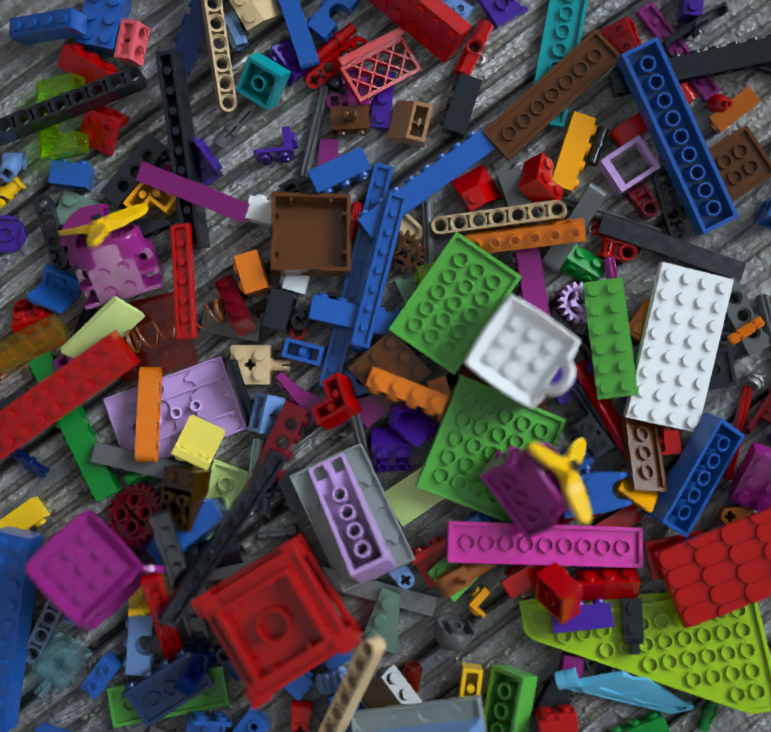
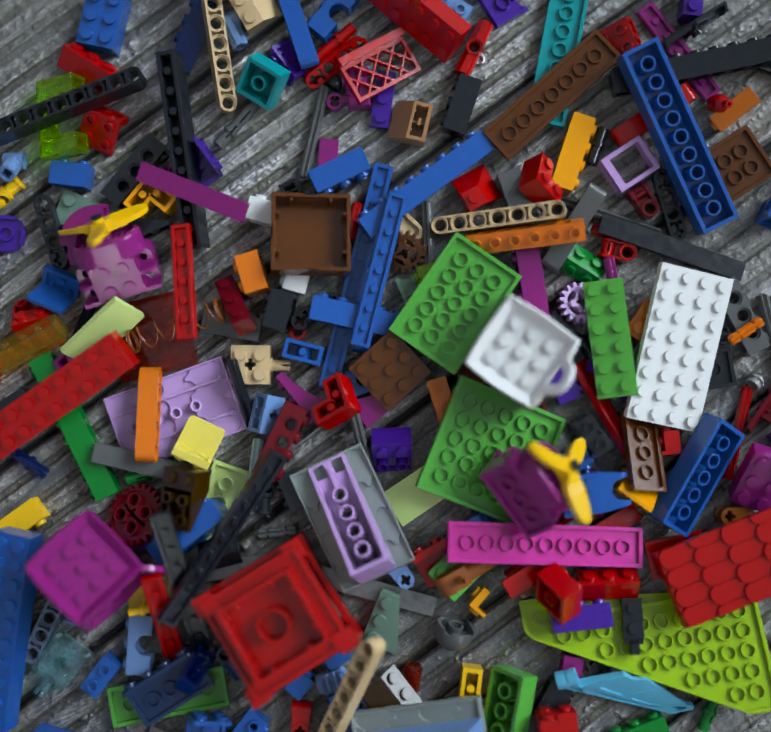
blue brick [9,8,87,45] -> none
coral brick [114,19,151,66] -> none
dark purple bracket [253,126,298,165] -> none
reddish brown brick [330,105,370,137] -> none
orange brick [365,366,448,416] -> none
dark purple bracket [388,401,439,447] -> none
black axle [570,383,616,445] -> none

